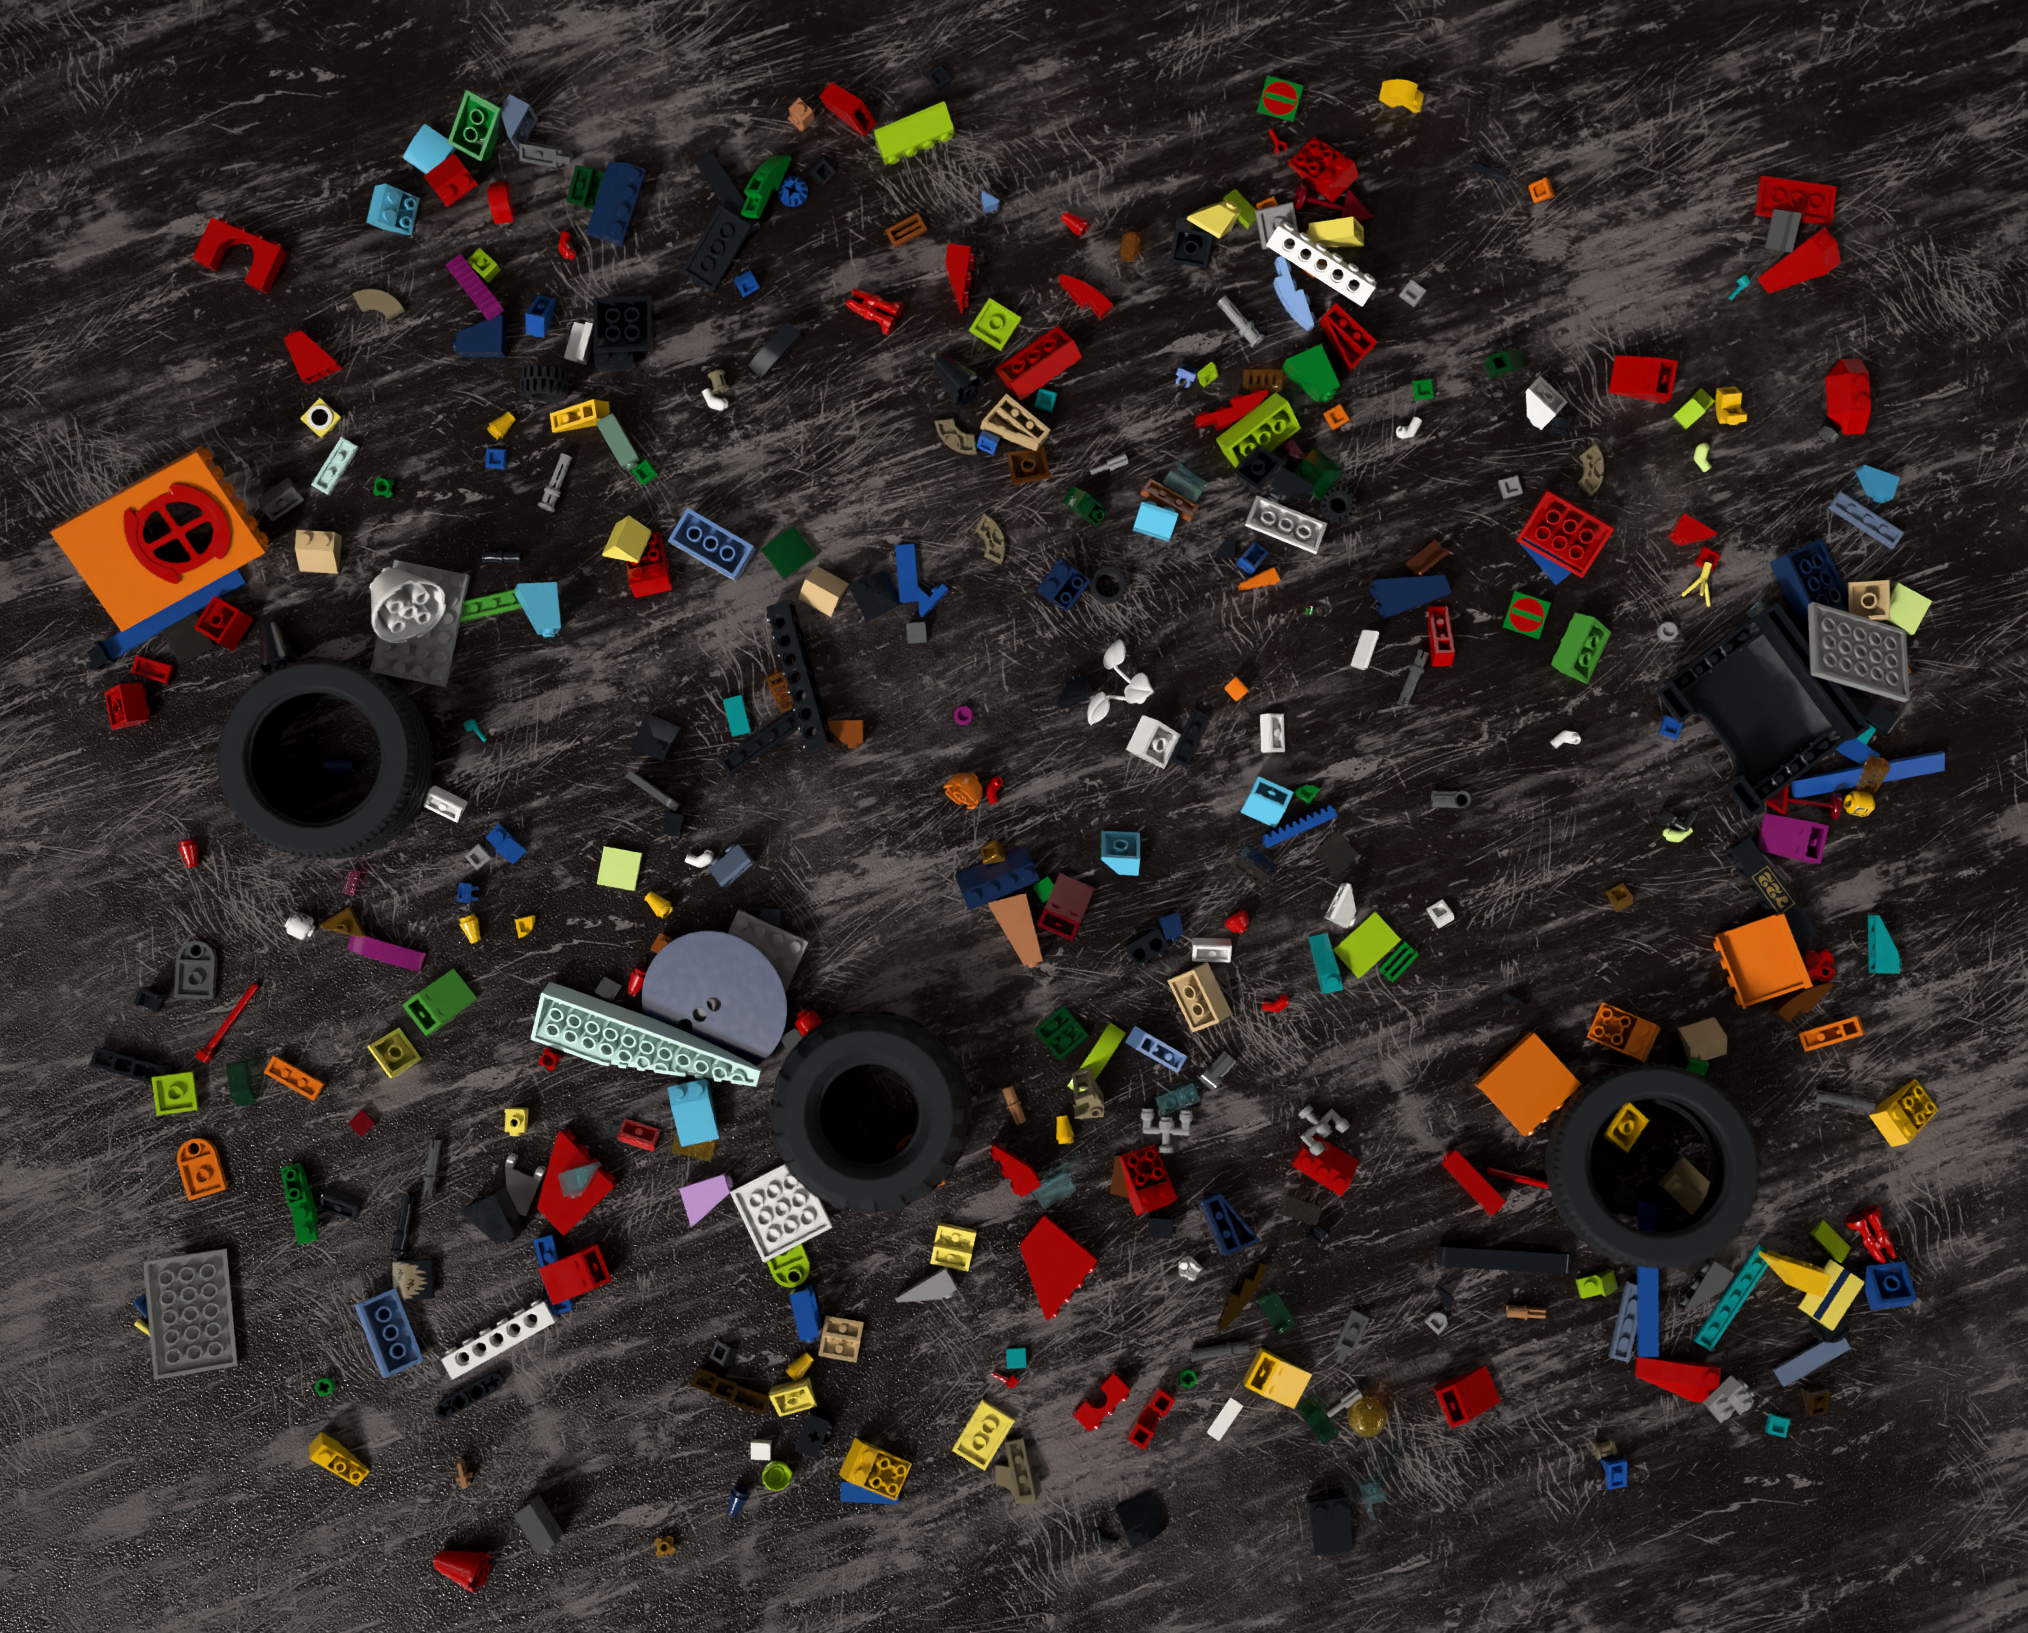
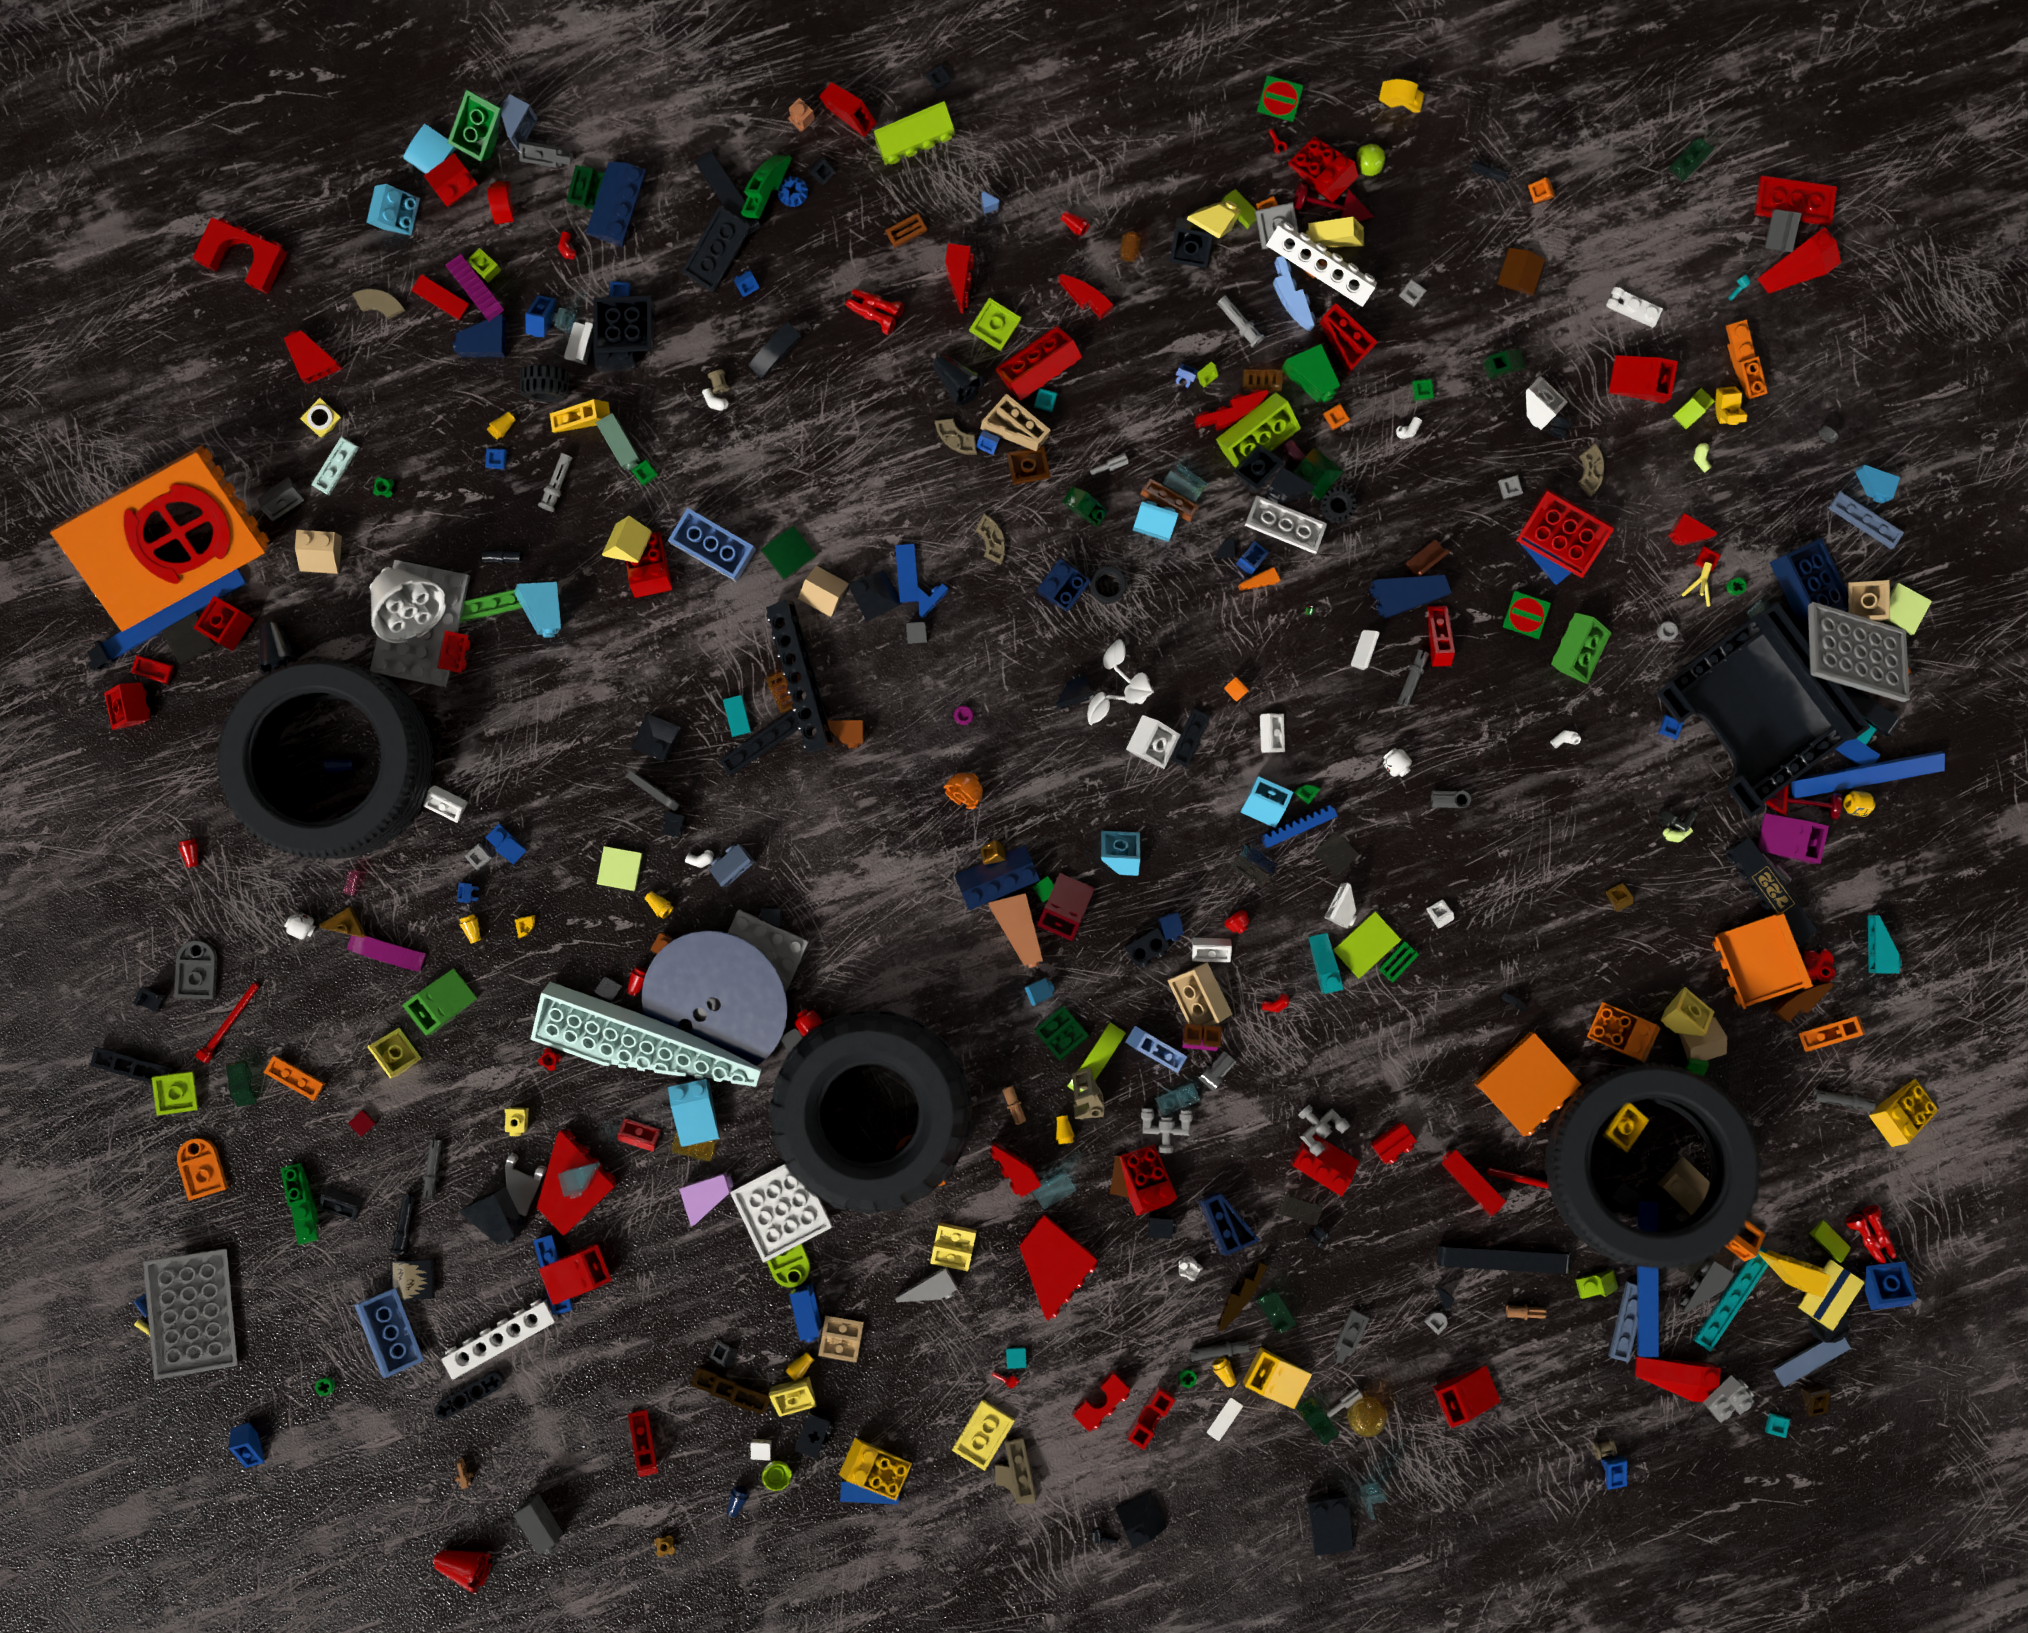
yellow slope [308,1432,370,1486] -> none
teal hand [463,719,487,742] -> none
red arm [985,776,1003,805] -> none
red wedge [1825,358,1871,435] -> none
clear orange slope [1855,756,1891,797] -> none
none -> blue slope [229,1423,265,1468]
none -> red tile [411,274,471,322]
none -> red bracket [437,630,470,673]
none -> clear light blue tile [550,308,576,333]
none -> blue tile [609,281,631,297]
none -> red slope [628,1410,658,1477]
none -> dark azure slope [1024,977,1055,1006]
none -> reddish brown hips [1182,1024,1222,1051]
none -> yellow cone [1212,1356,1237,1387]
none -> lime hair [1356,144,1385,176]
none -> red brick [1369,1121,1417,1164]
none -> white head [1383,748,1412,777]
none -> reddish brown slope [1497,248,1545,296]
none -> white plate [1606,287,1663,328]
none -> light yellow slope [1661,987,1714,1036]
none -> clear green hinge [1668,137,1715,182]
none -> orange slope [1726,319,1768,399]
none -> green bush [1726,578,1747,596]
none -> orange tile [1726,1220,1765,1261]

